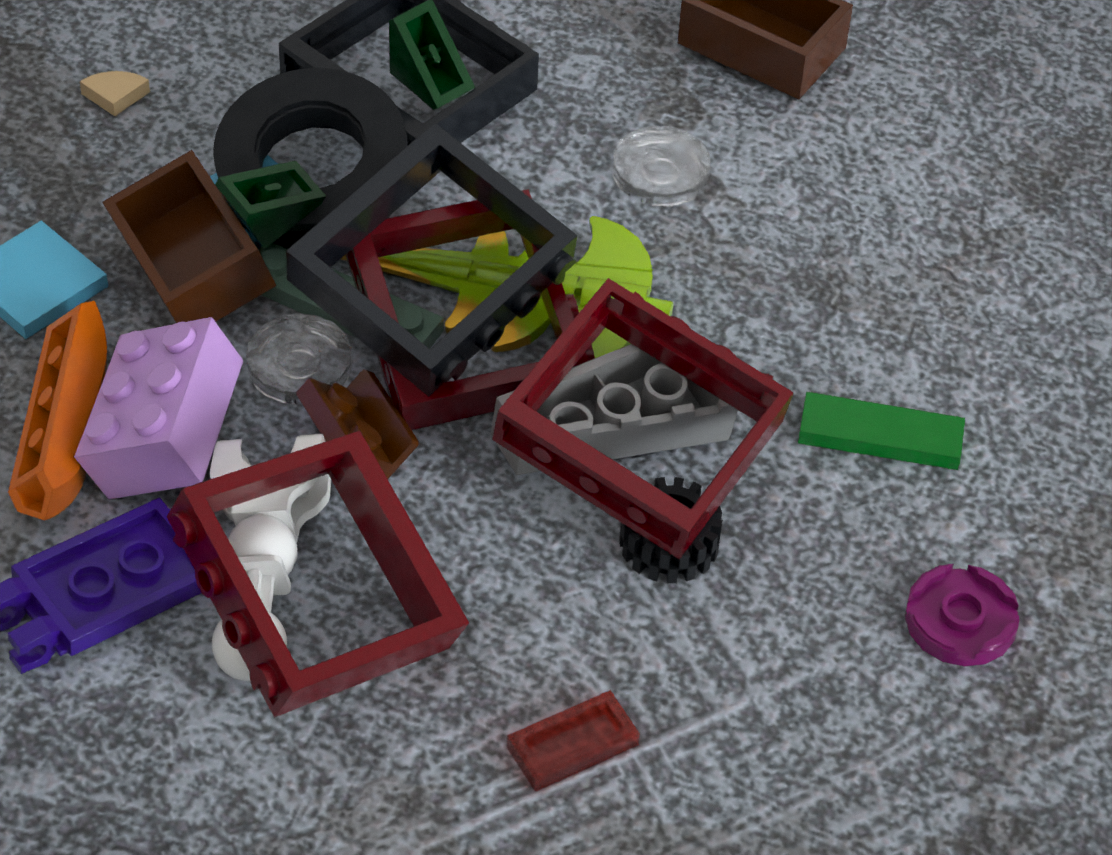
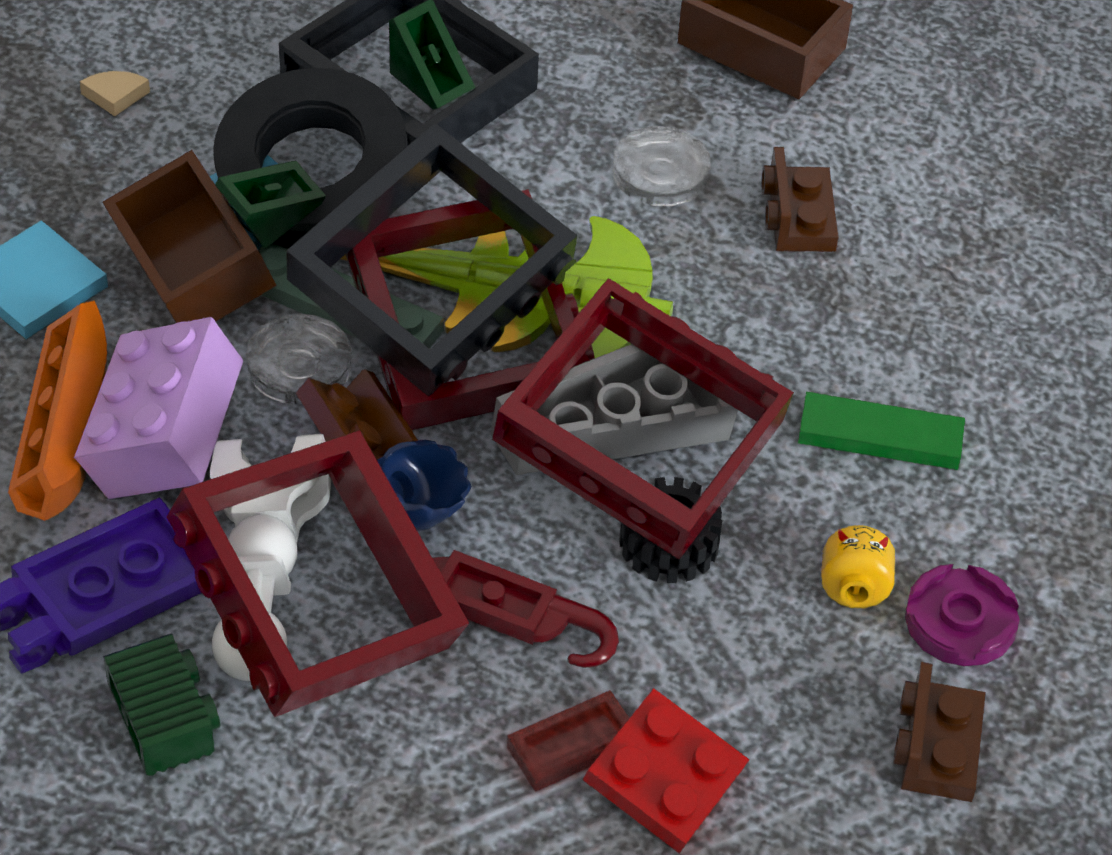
none -> dark green brick [103,633,221,776]
none -> dark blue hair [377,440,472,532]
none -> dark red plate [432,550,619,668]
none -> red plate [583,688,750,854]
none -> reddish brown bracket [761,147,839,252]
none -> yellow head [821,525,895,608]
none -> reddish brown bracket [893,662,986,802]

